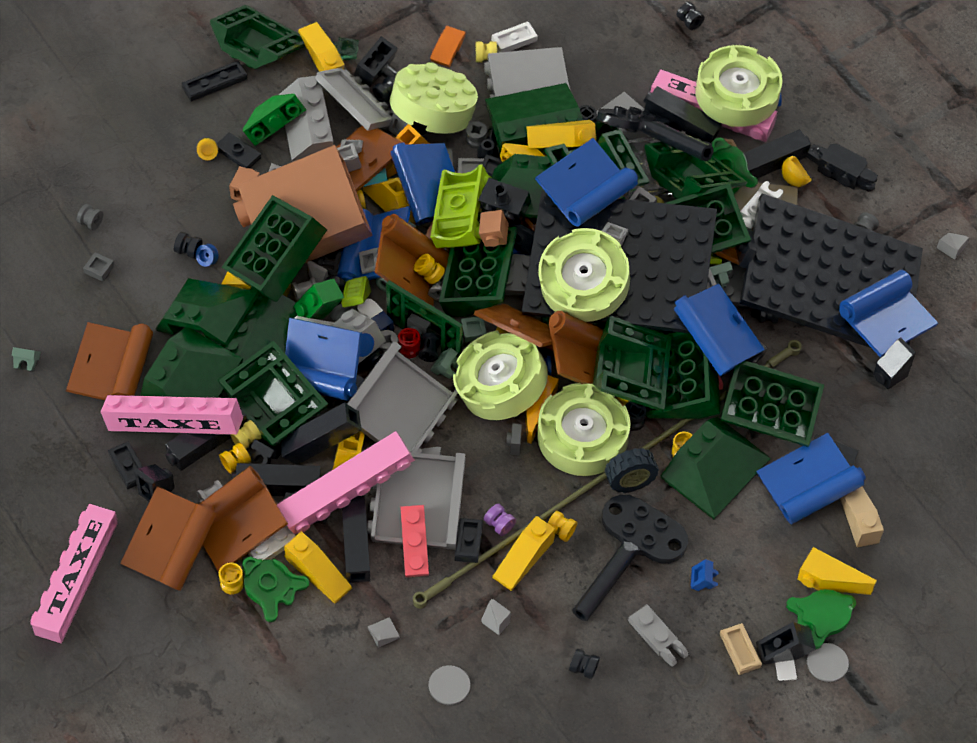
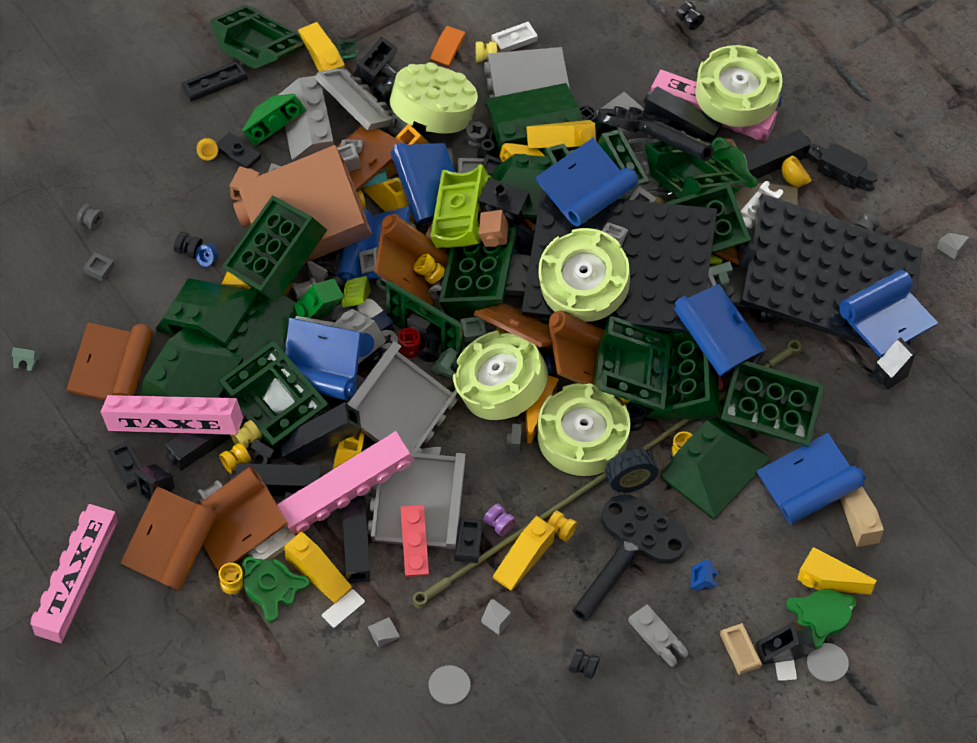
none -> white sticker [322,590,365,627]

